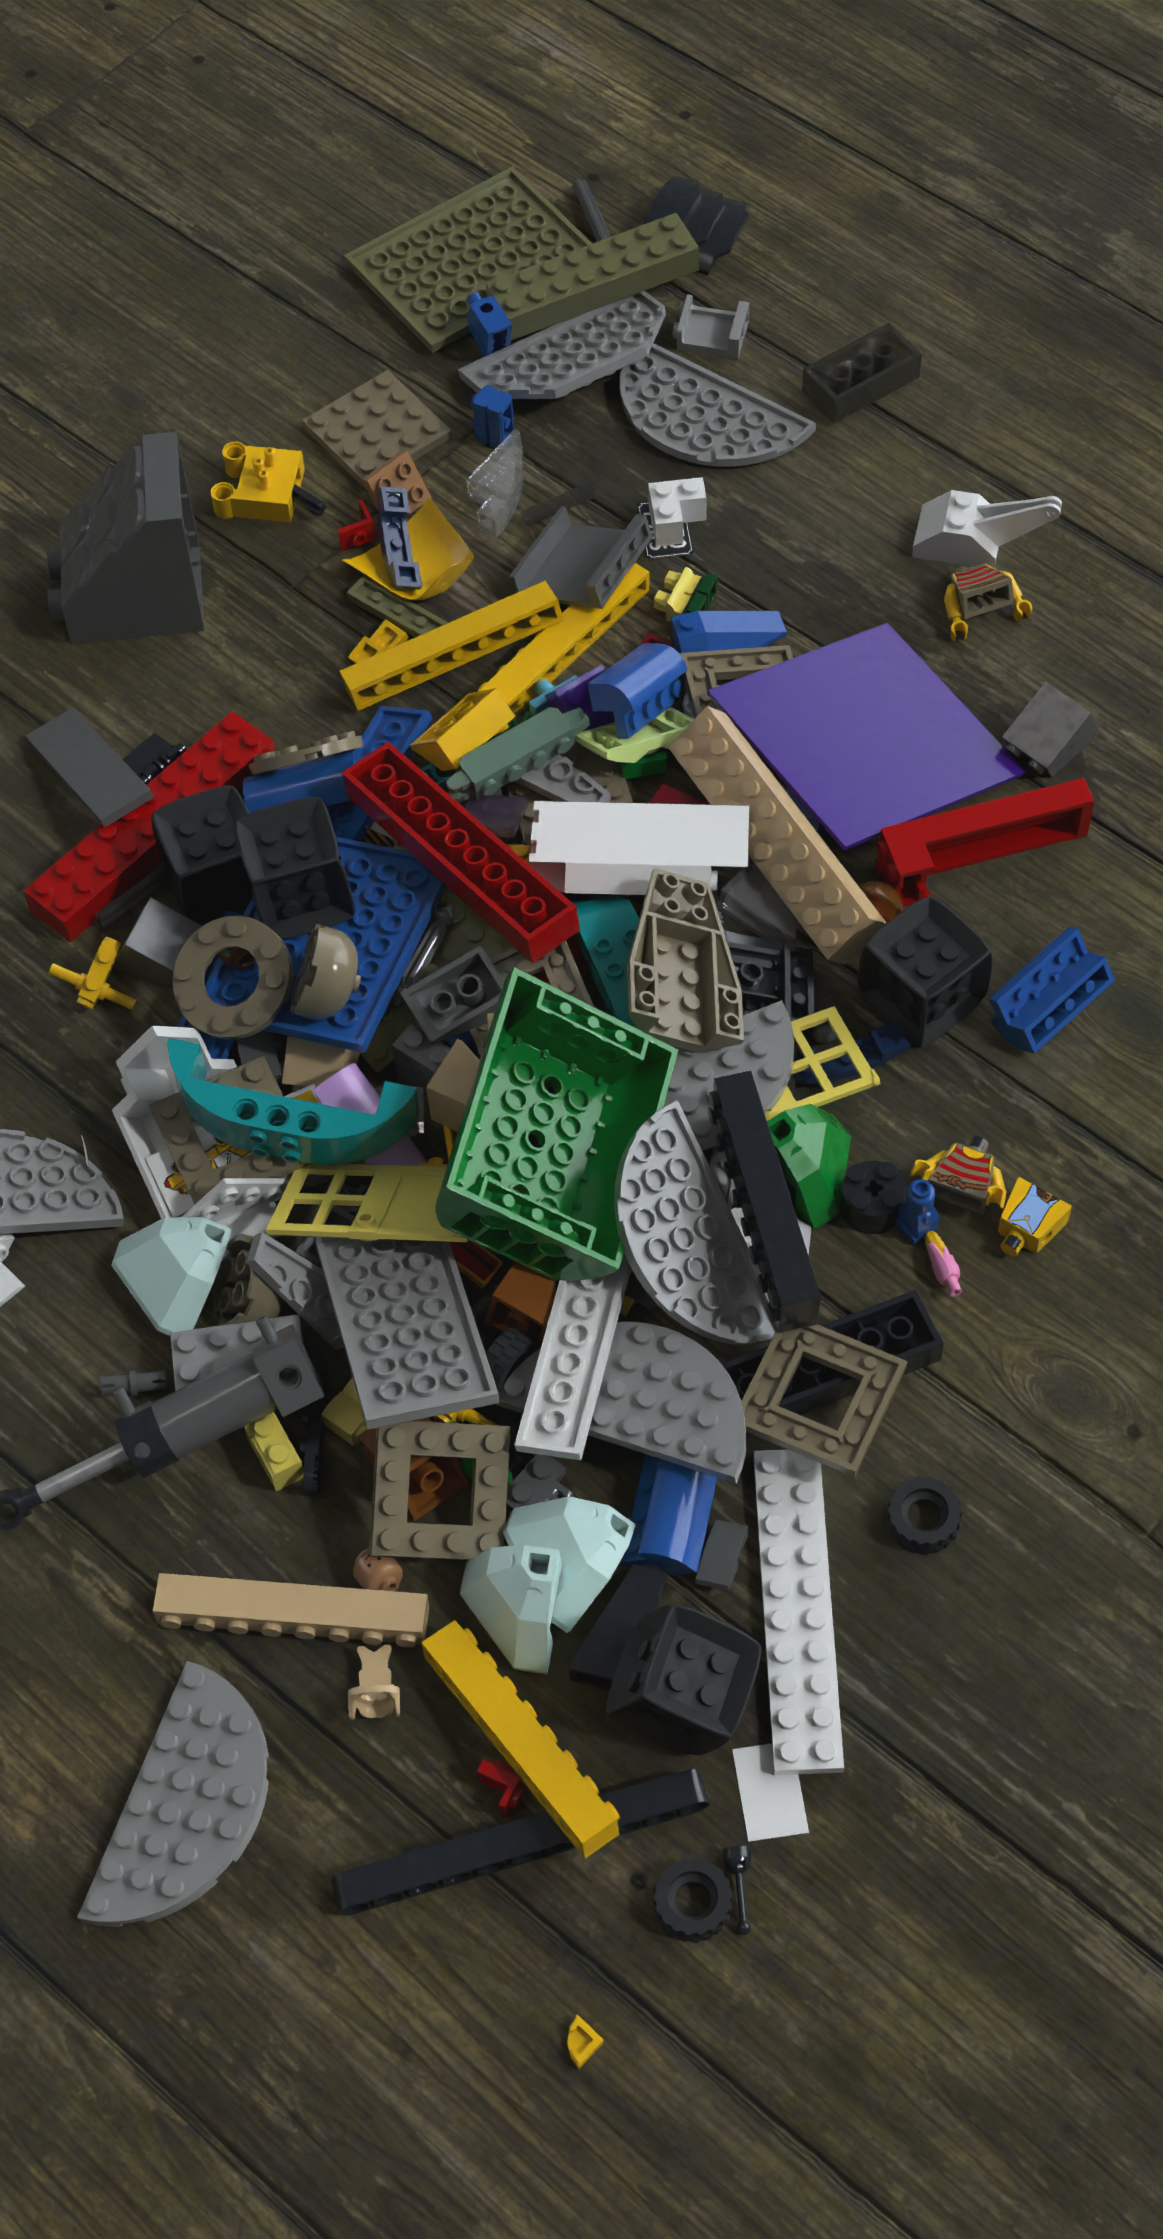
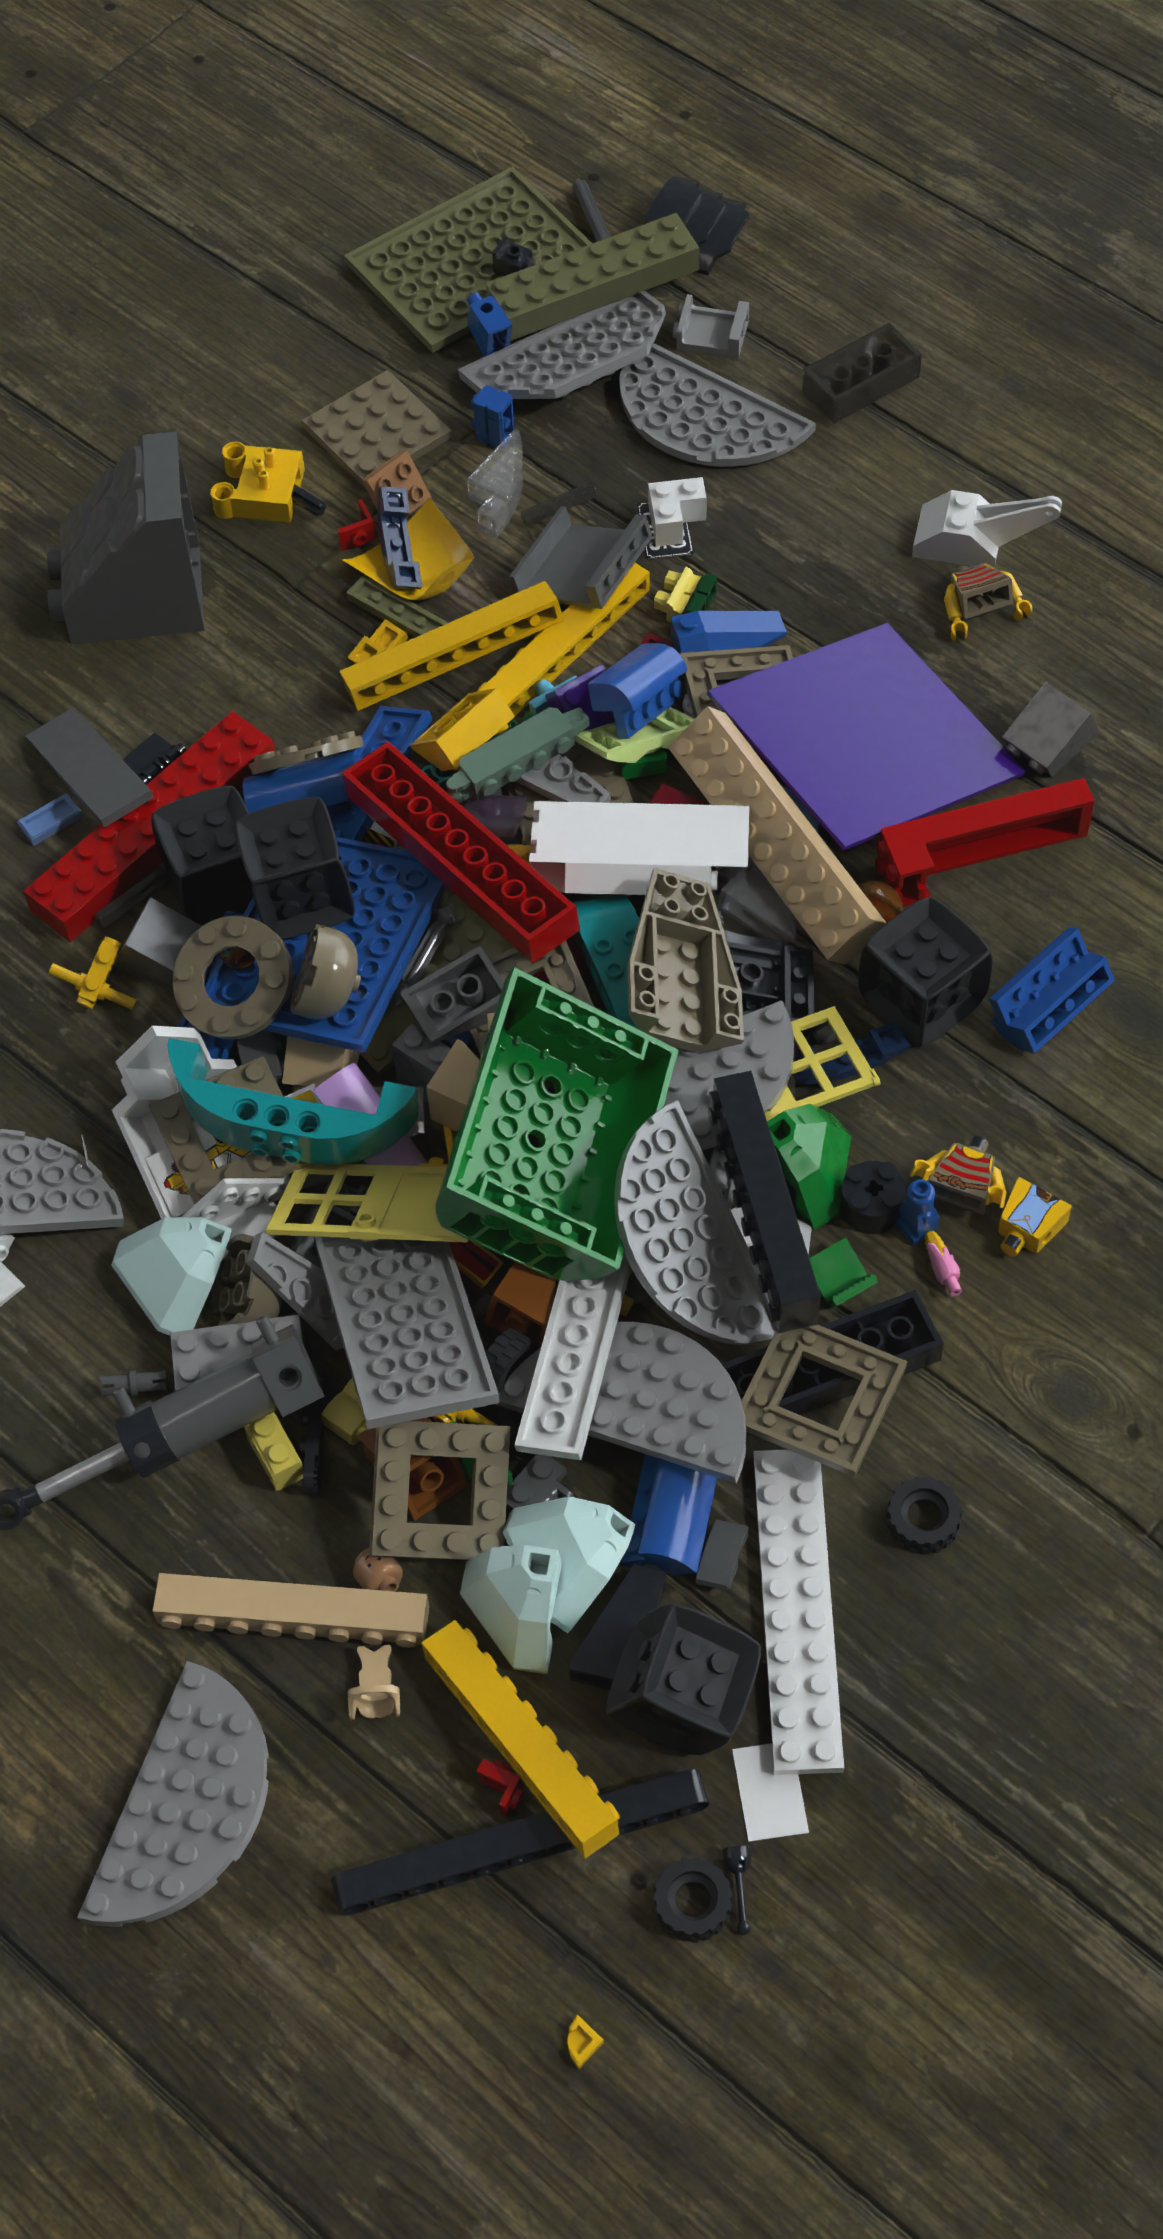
none -> medium blue tile [17,793,83,846]
none -> black brick [492,236,535,276]
none -> green piece [809,1237,878,1309]

